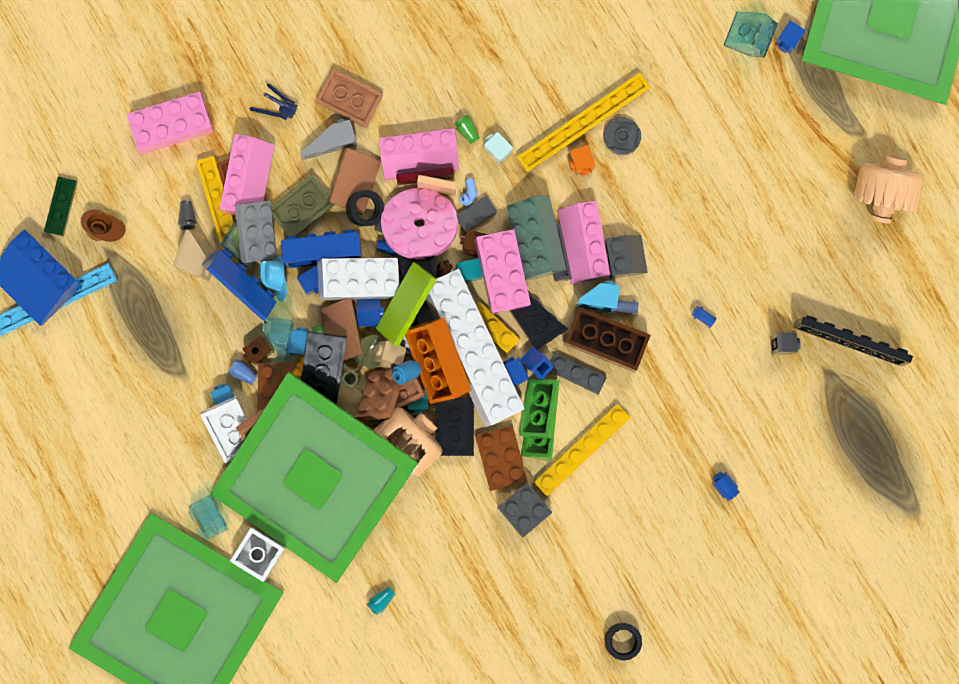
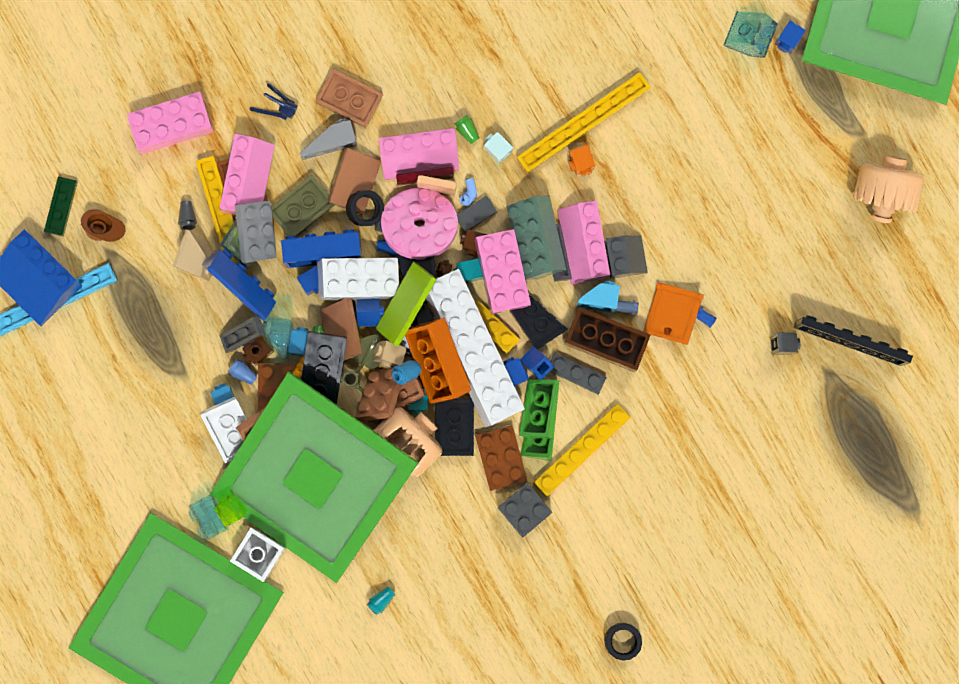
medium azure piece [260,255,287,301] -> none
dark grey tile [603,117,641,155] -> none
blue brick [712,472,740,501] -> none
none -> clear neon green brick [213,493,247,528]
none -> dark grey plate [219,316,266,353]
none -> orange container [643,282,704,345]

